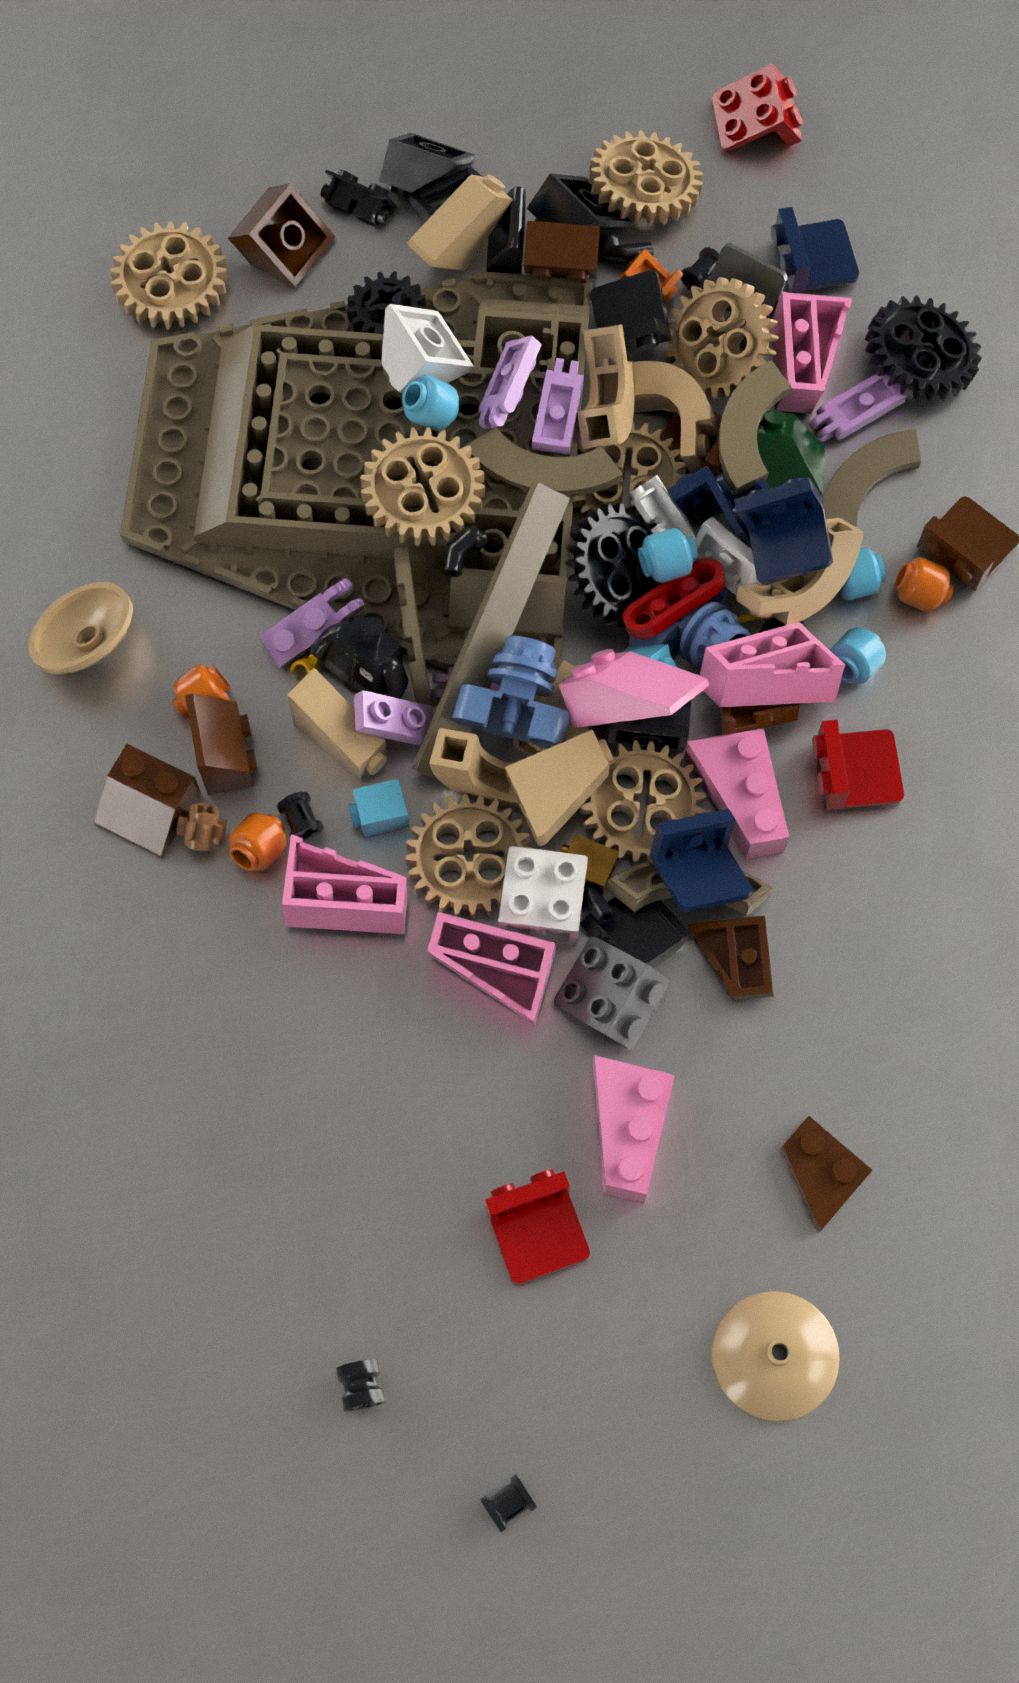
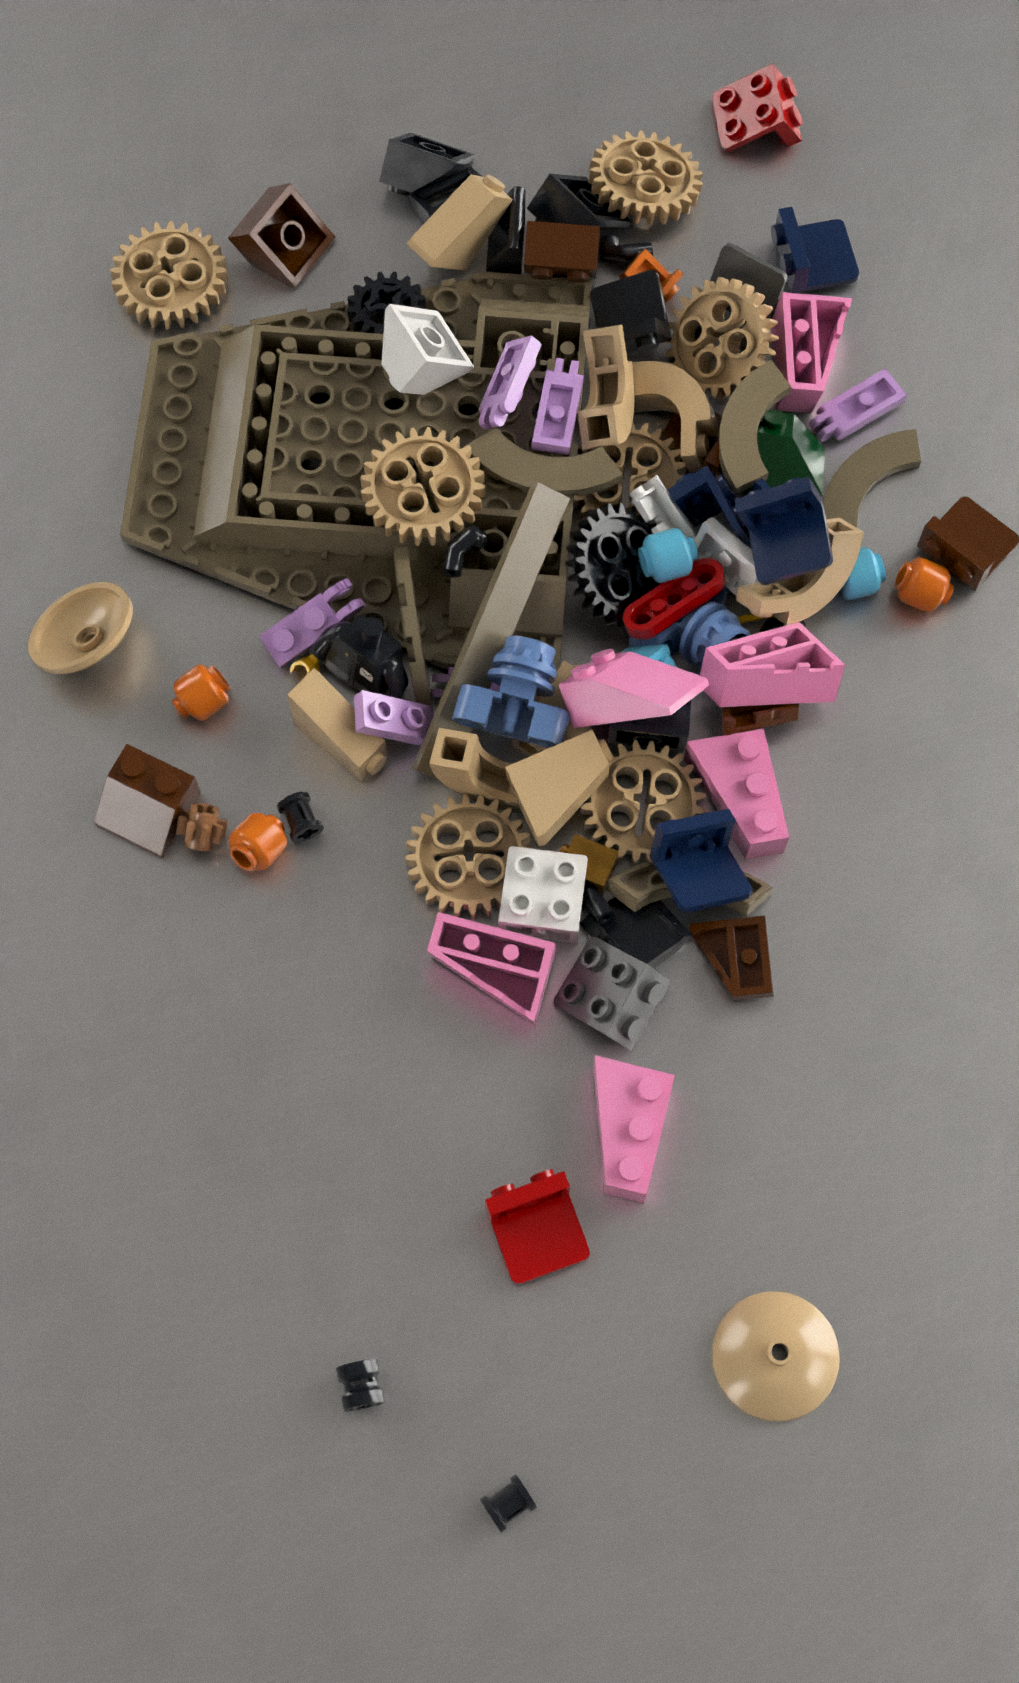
reddish brown slope [185,694,258,795] -> none
bright pink wedge [282,834,408,934] -> none
black hinge [320,169,397,225] -> none
medium azure brick [348,779,409,838] -> none
medium azure head [402,375,459,431] -> none
black bush [680,247,719,293] -> none
reddish brown wing [781,1116,872,1232] -> none
red bracket [812,720,904,810] -> none
medium azure head [830,627,886,685] -> none
black gear [864,295,982,402] -> none

